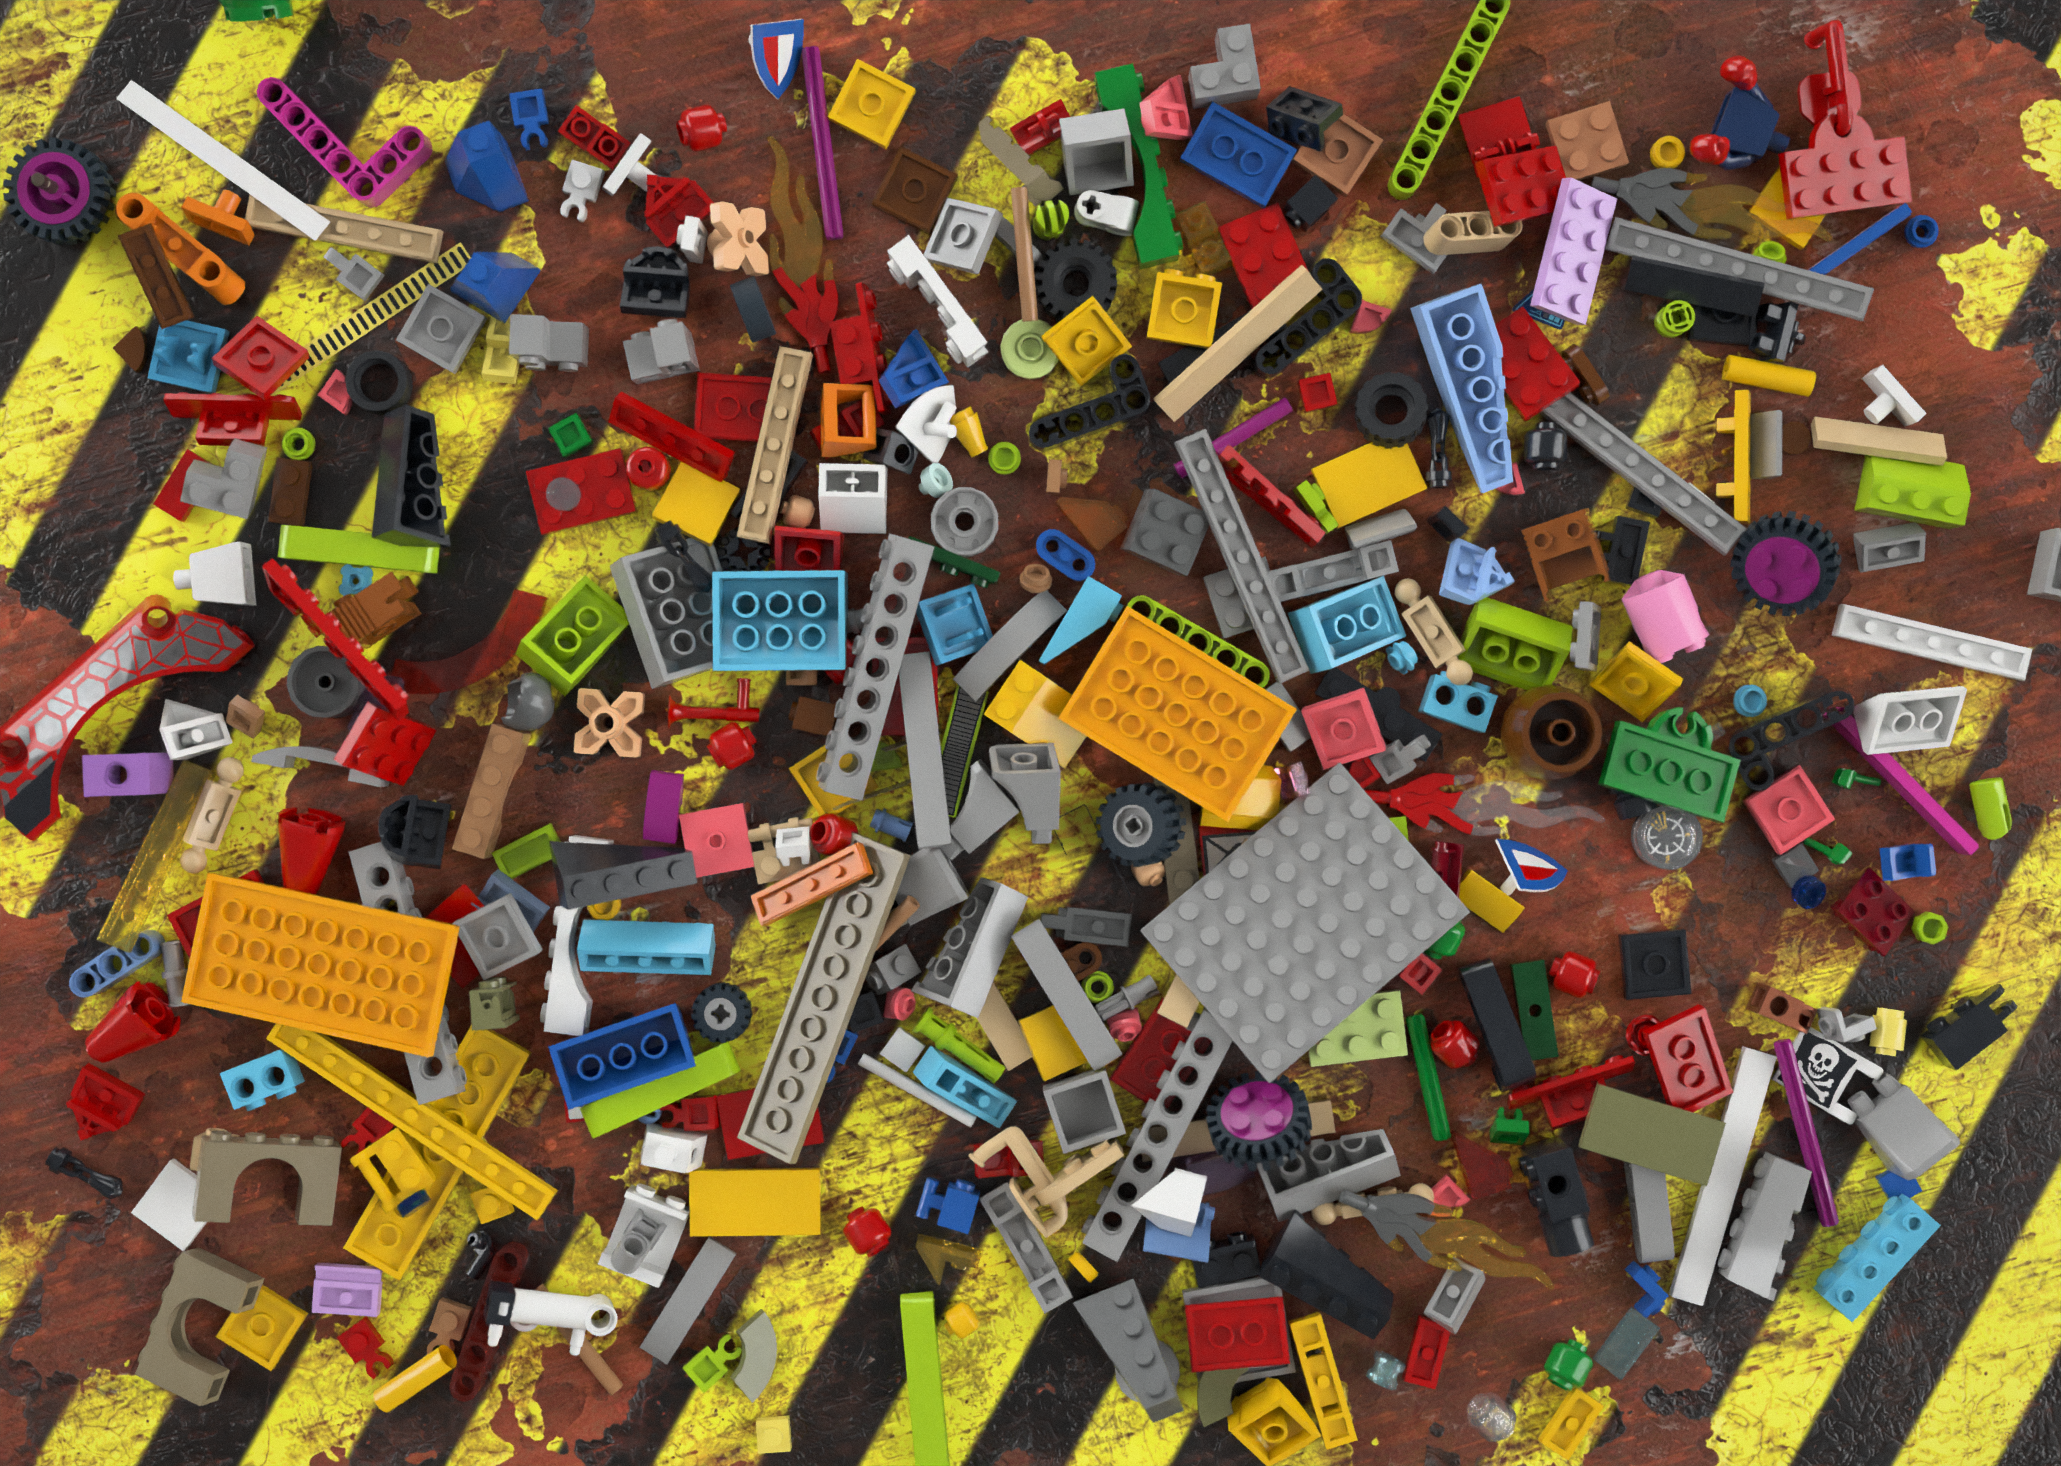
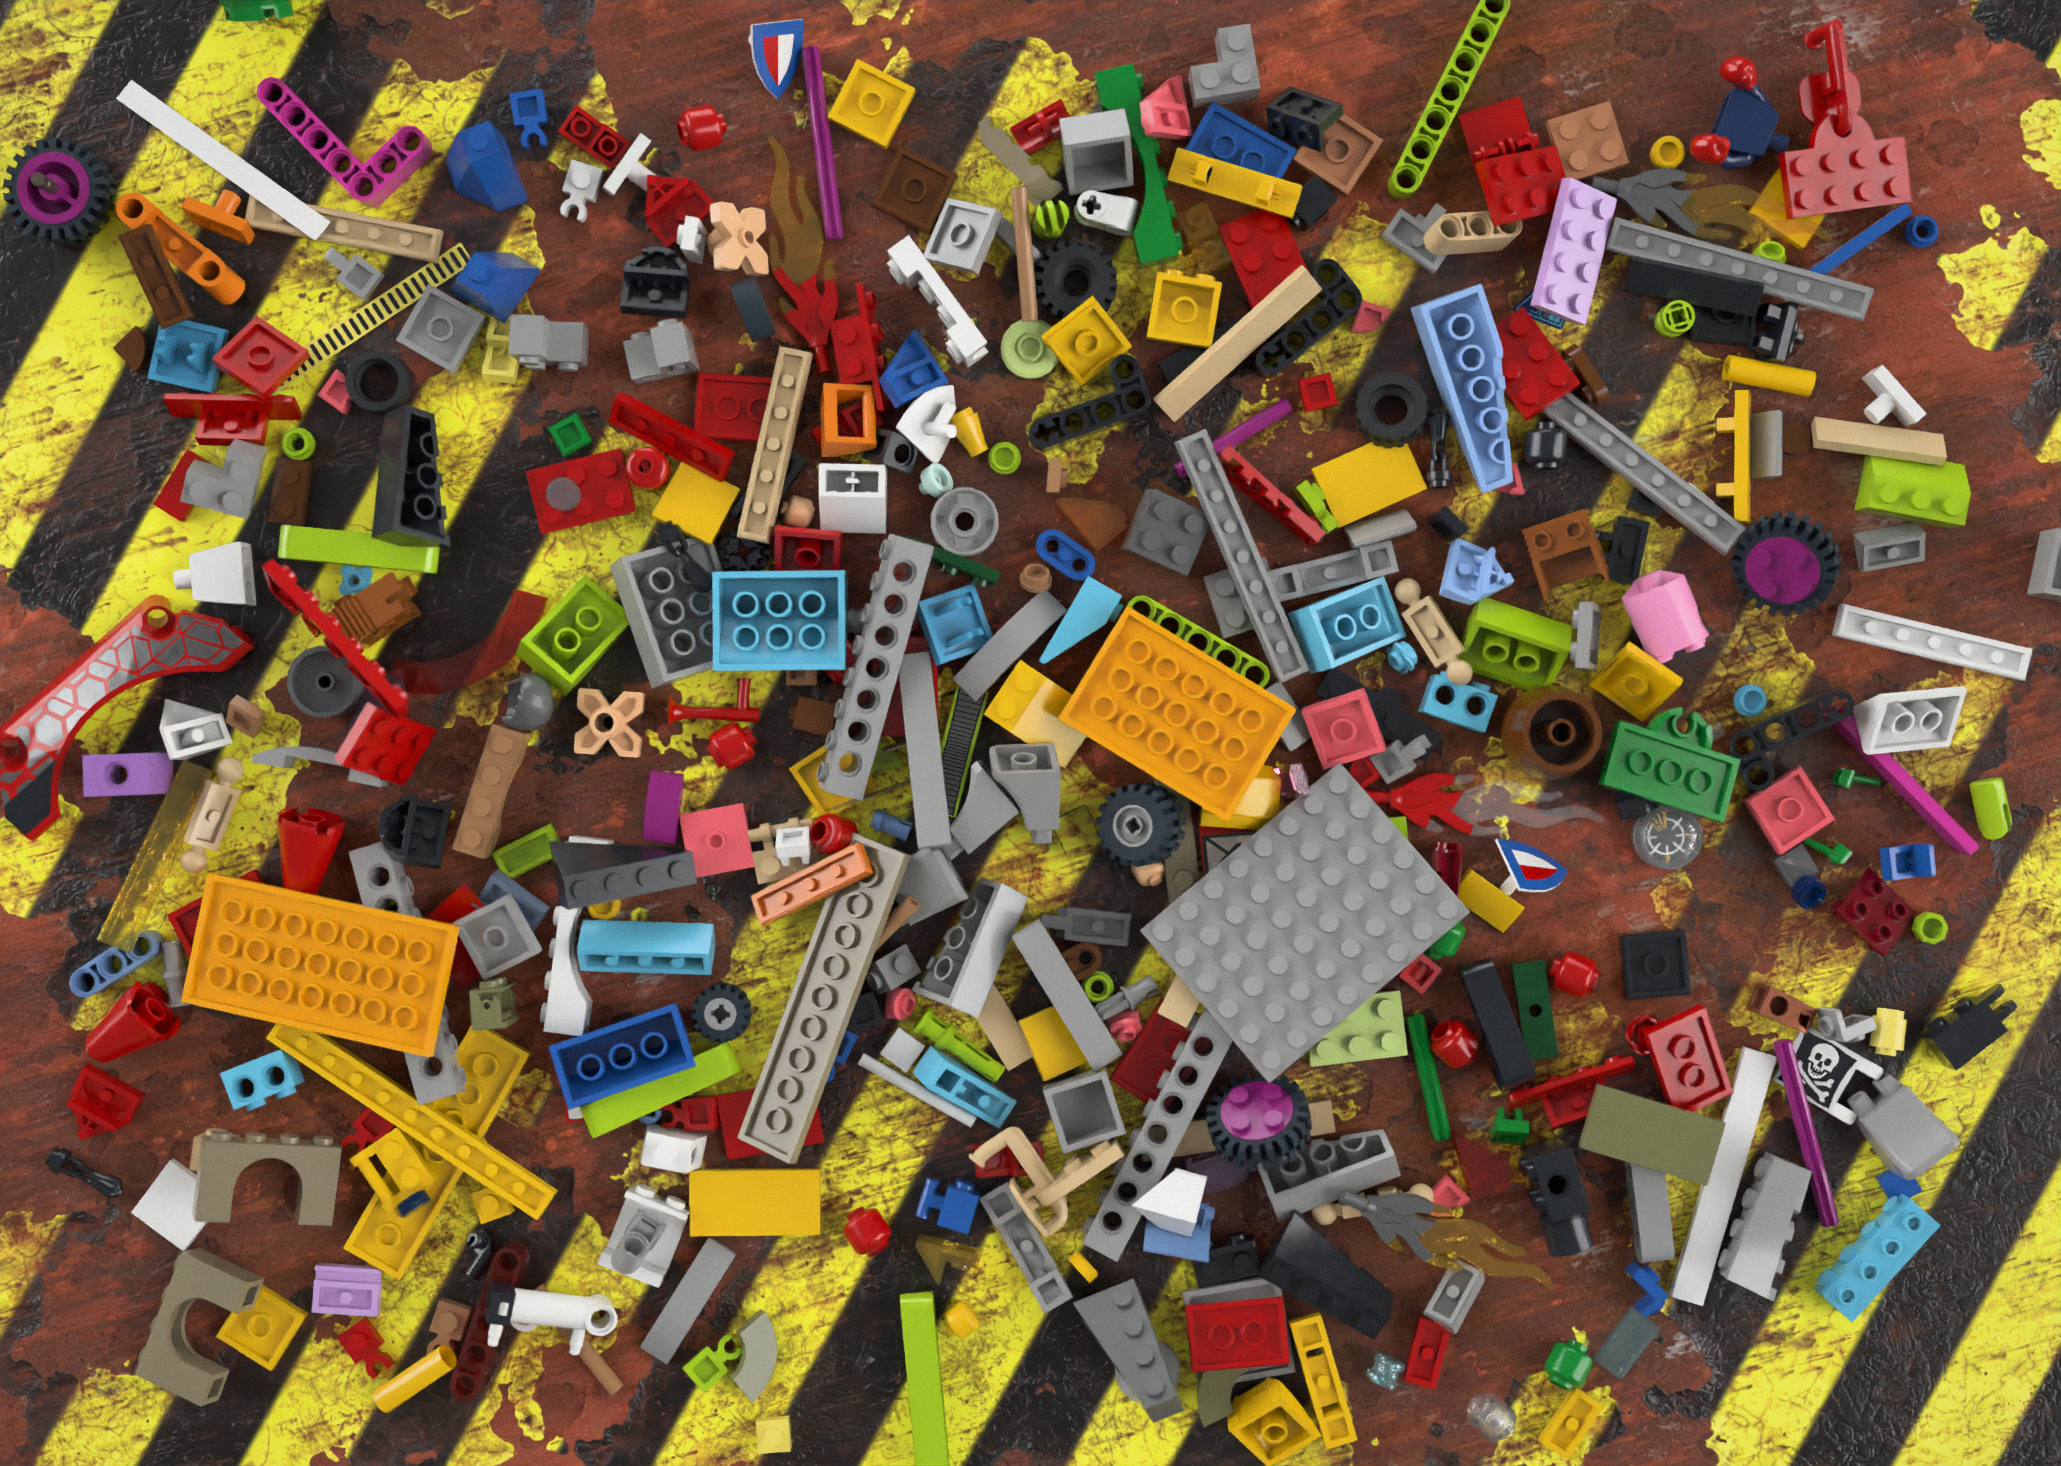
none -> yellow hinge [1167,147,1303,219]

